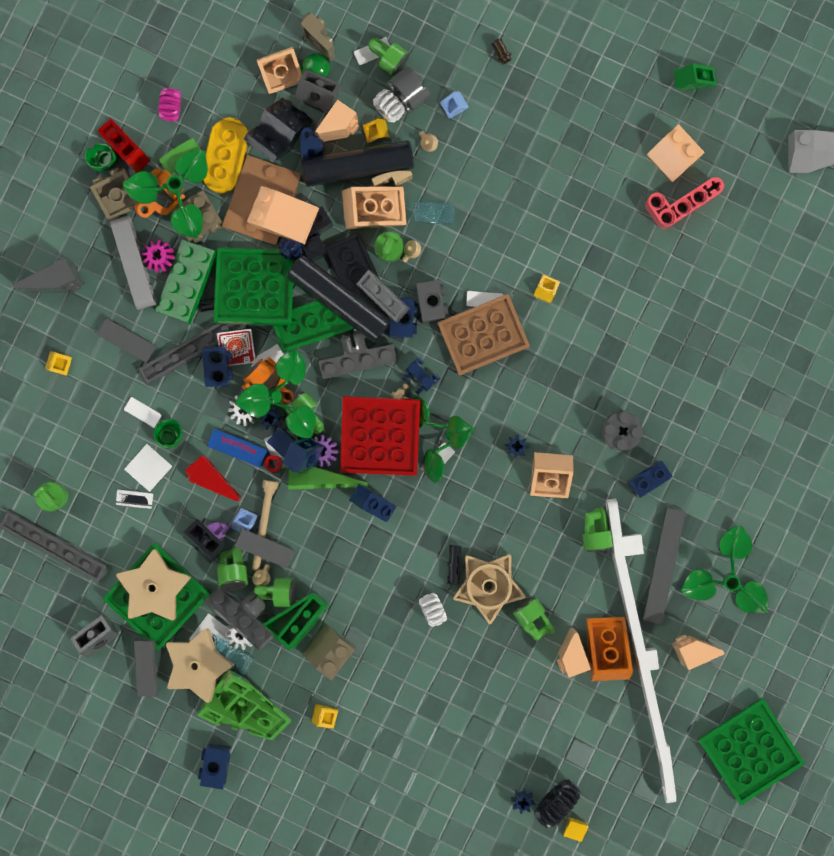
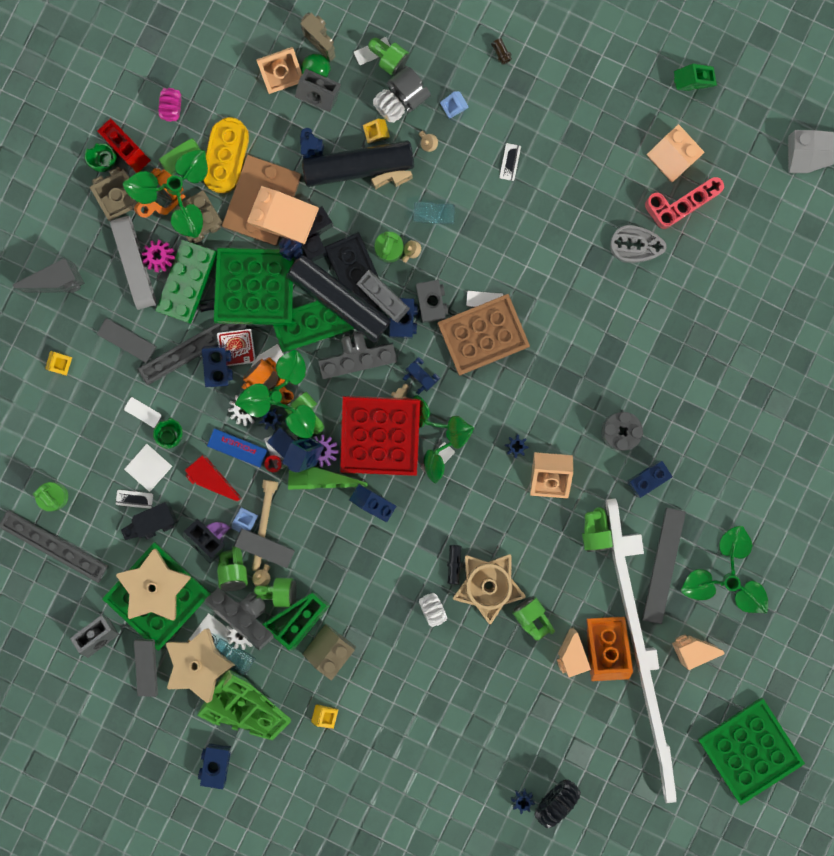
black bracket [244,98,313,162] -> none
light nougat slope [315,100,359,142] -> none
light nougat slope [342,187,406,229] -> none
yellow slope [534,274,560,303] -> none
yellow slope [563,817,588,842] -> none
none -> black hinge [121,501,178,540]
none -> sticker [500,143,521,181]
none -> light grey piece [610,225,667,263]

